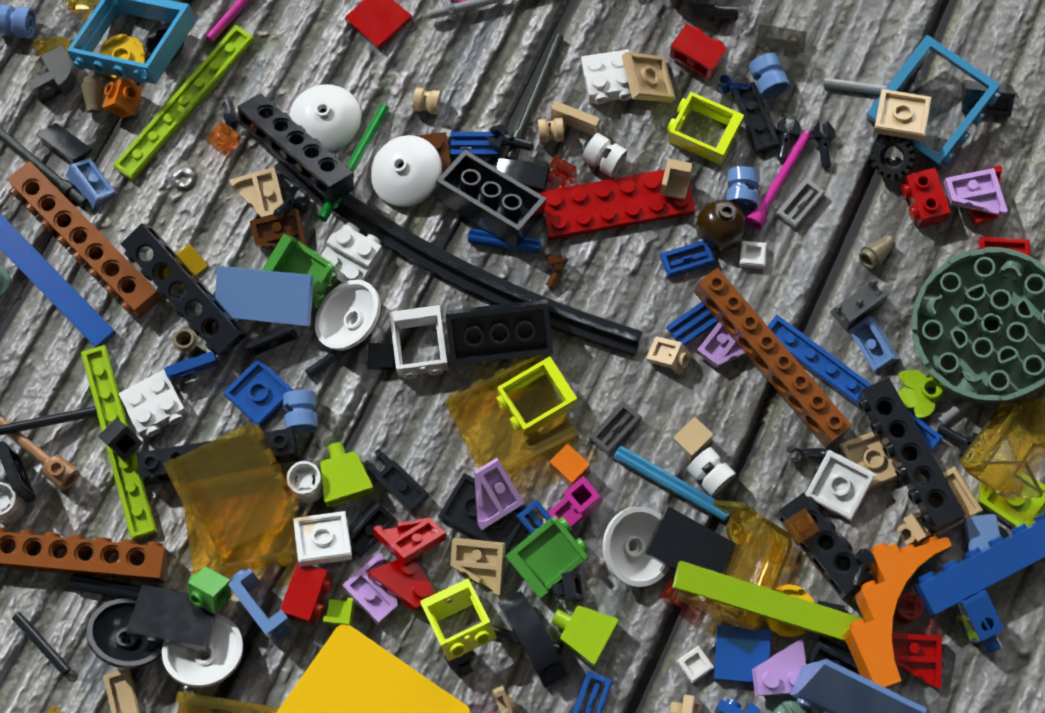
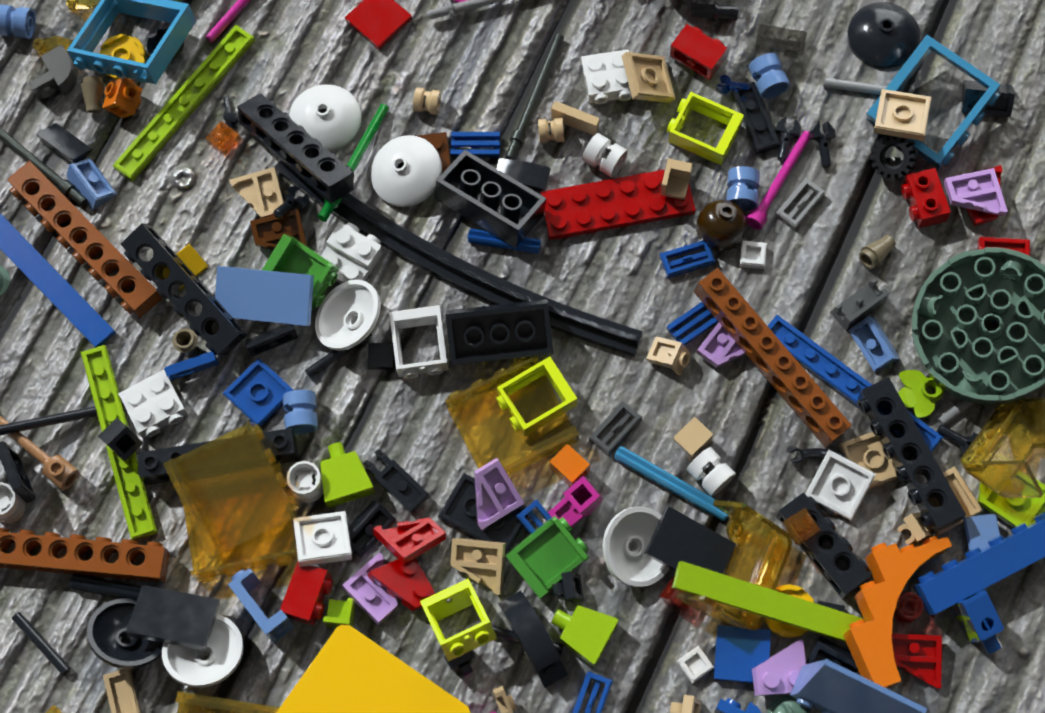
bright green brick [188,566,231,614] -> none
black bar [487,124,533,151] -> none
reddish brown plate [544,254,569,290] -> none
clear red tile [548,155,577,188] -> none
black hand [852,548,874,587] -> none
none -> black dish [847,2,920,69]

